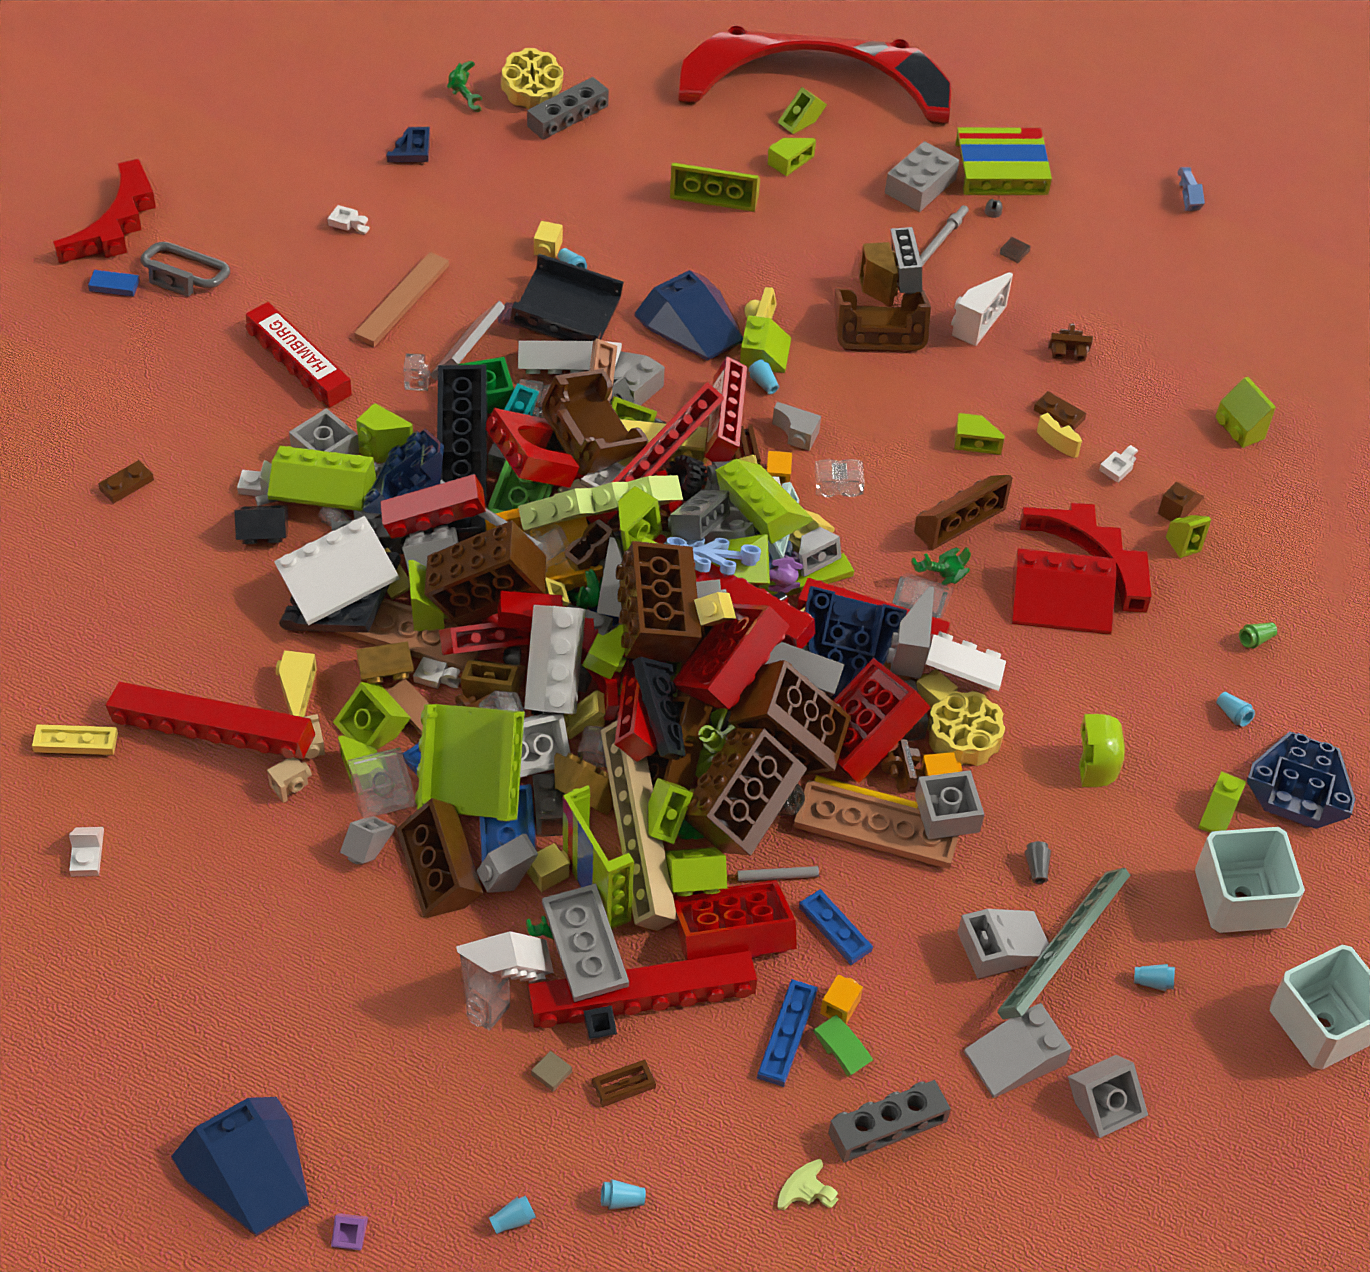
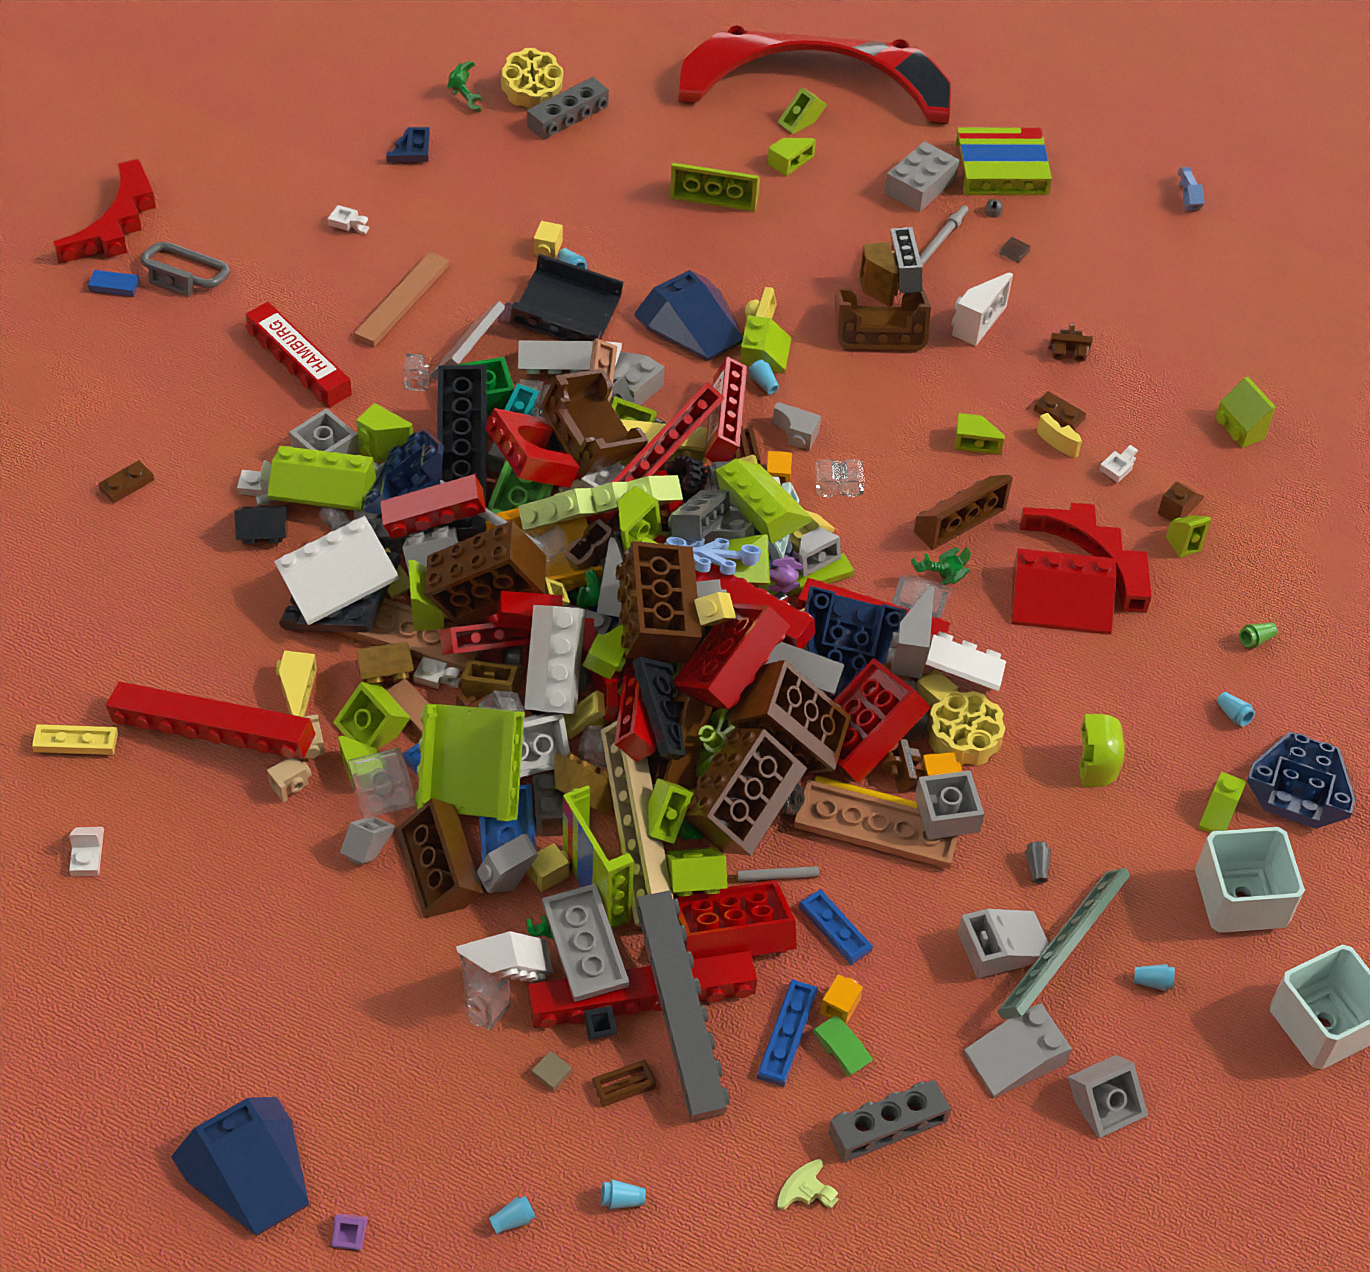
none -> dark grey brick [636,890,730,1122]

